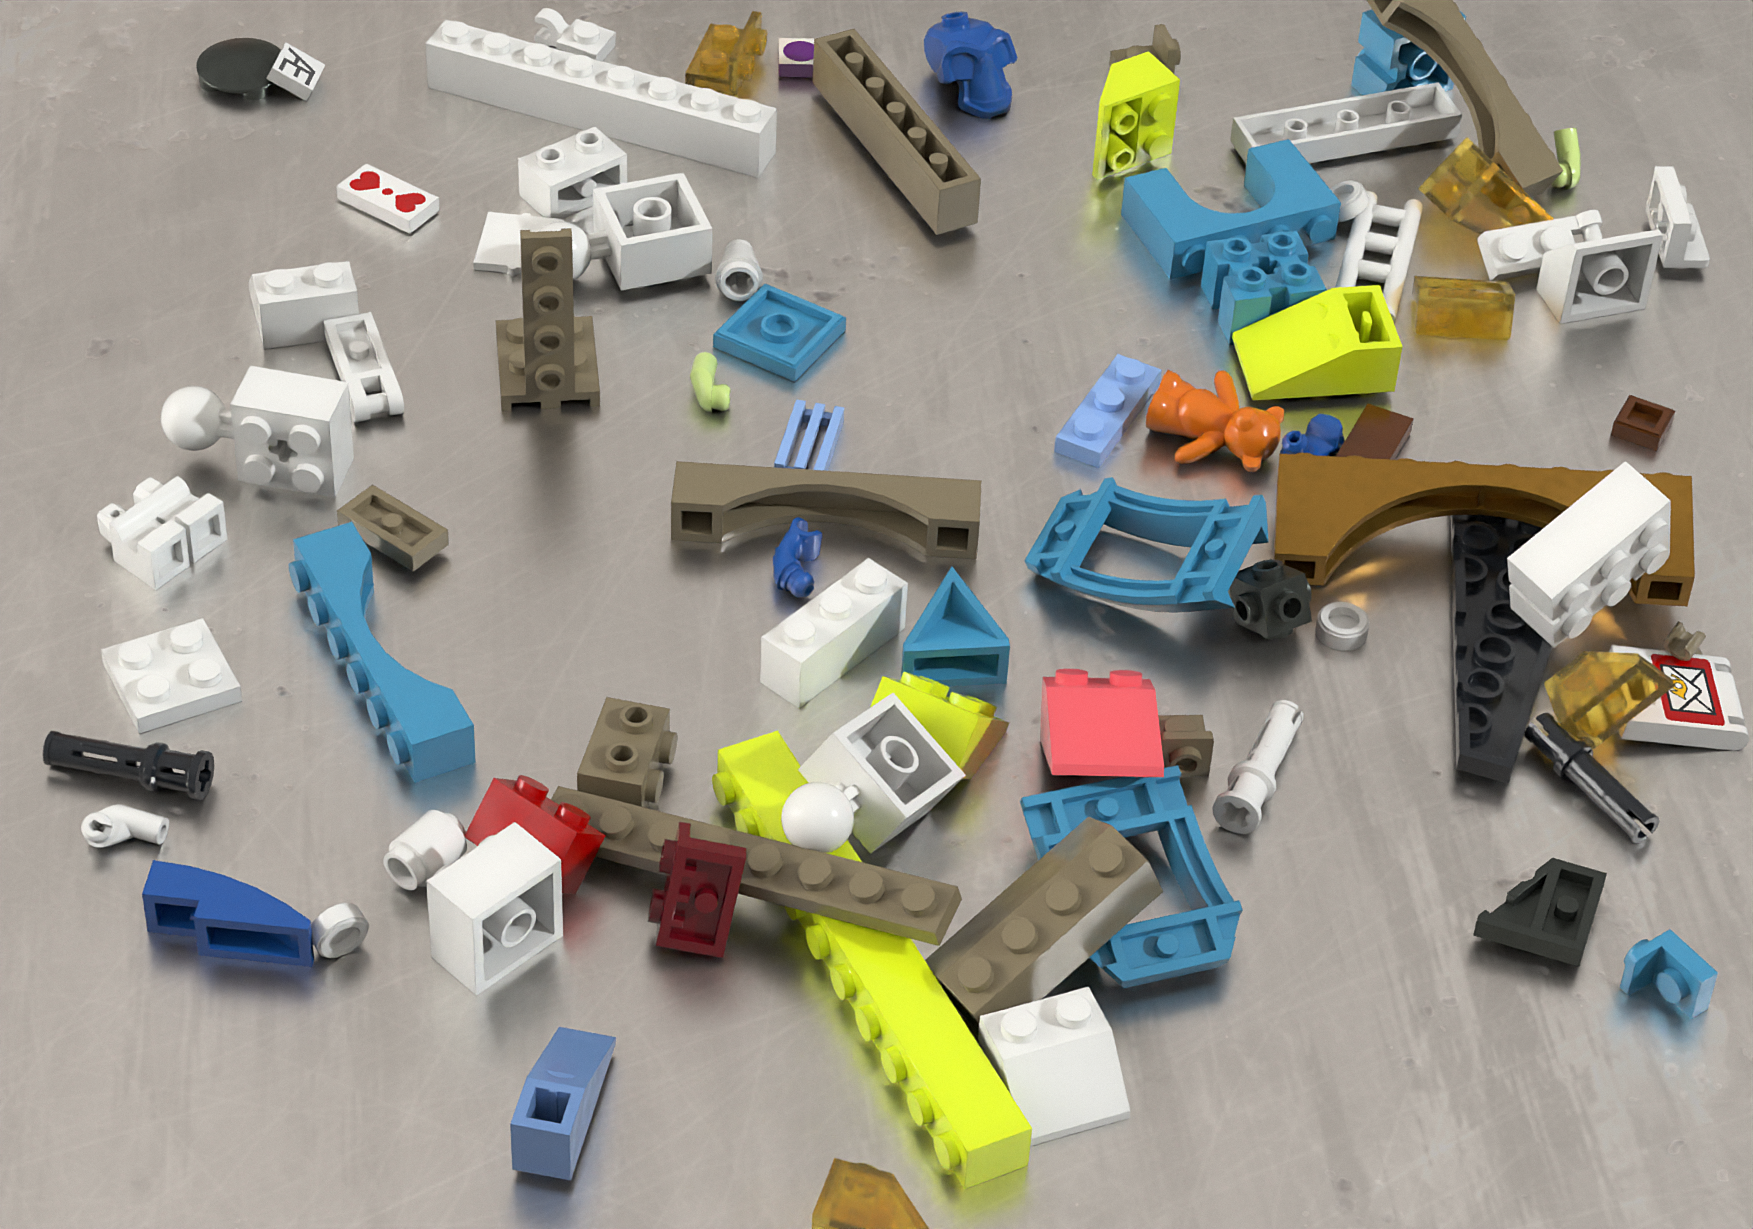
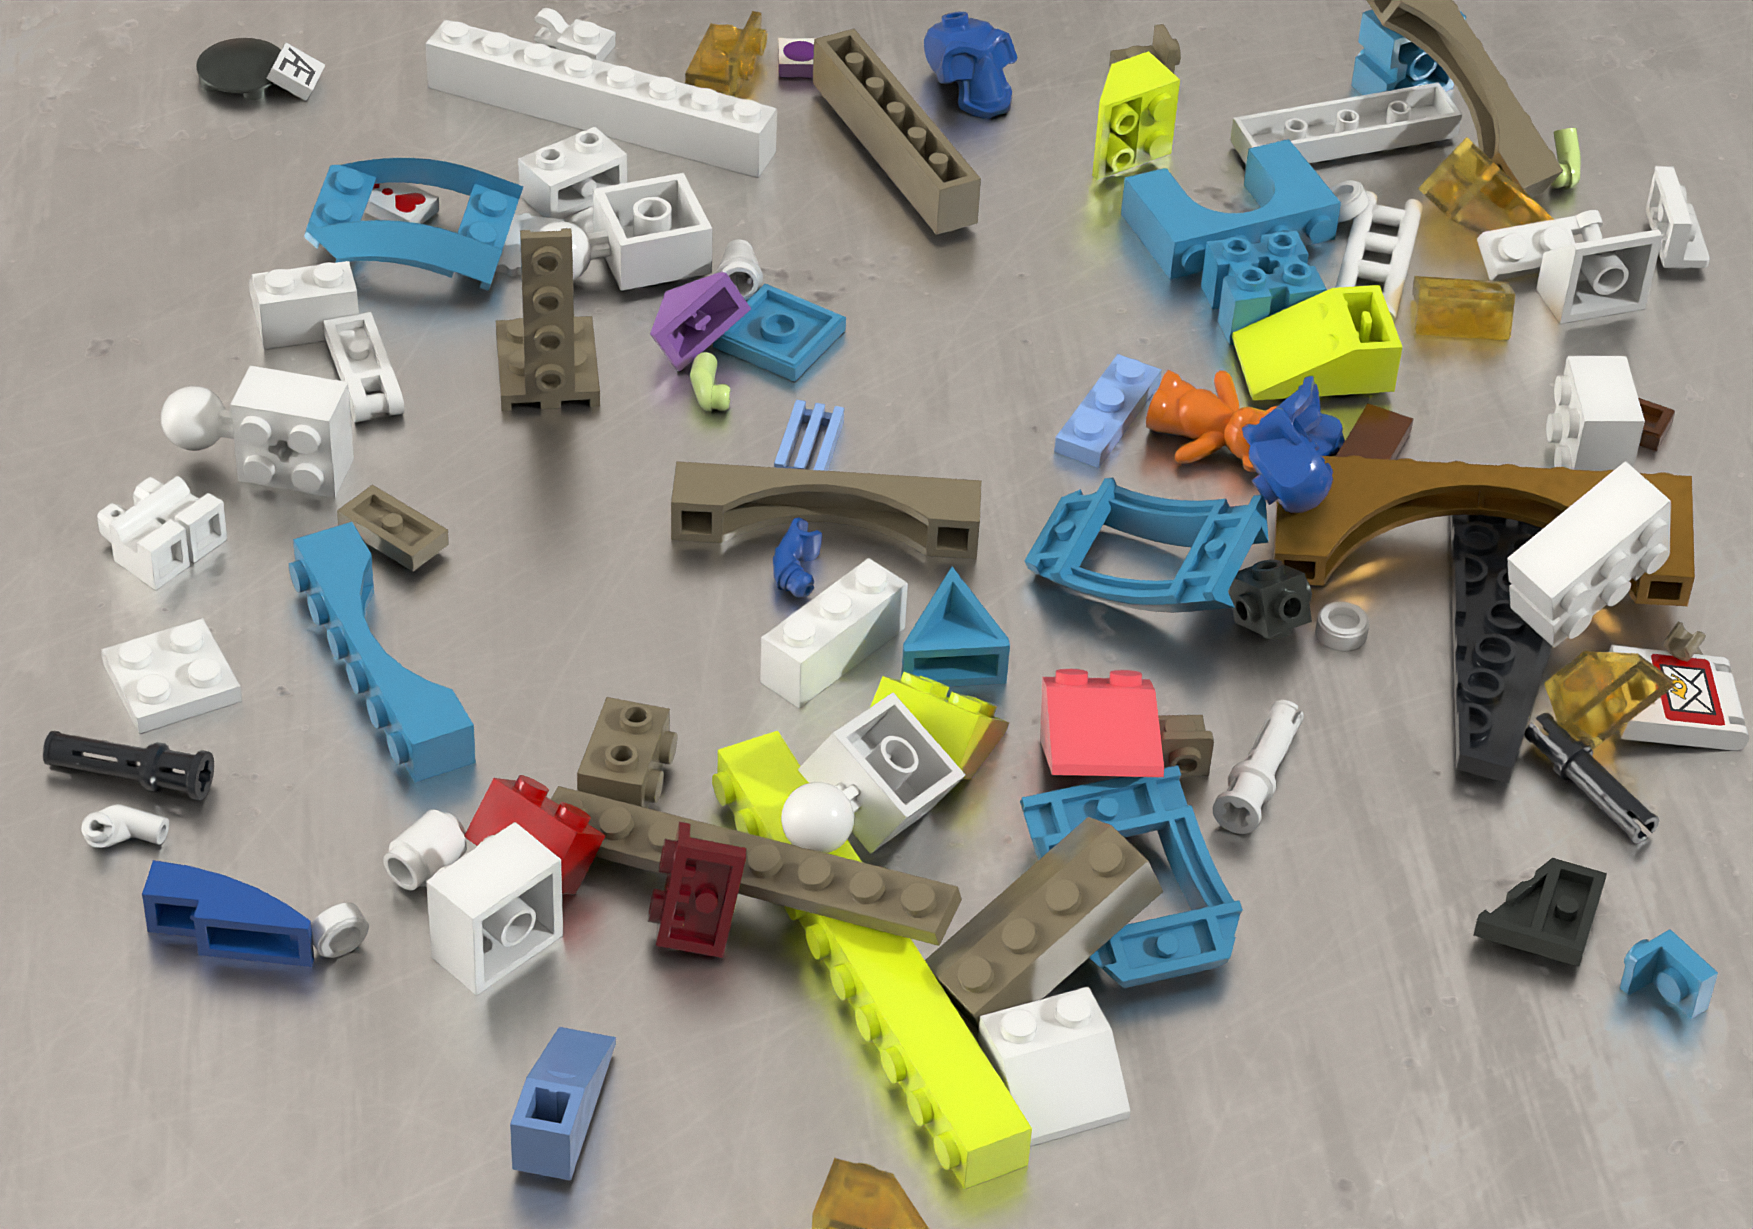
none -> dark azure wedge [304,158,524,291]
none -> medium lavender slope [650,271,751,372]
none -> blue head [1242,376,1333,513]
none -> white brick [1546,356,1645,471]

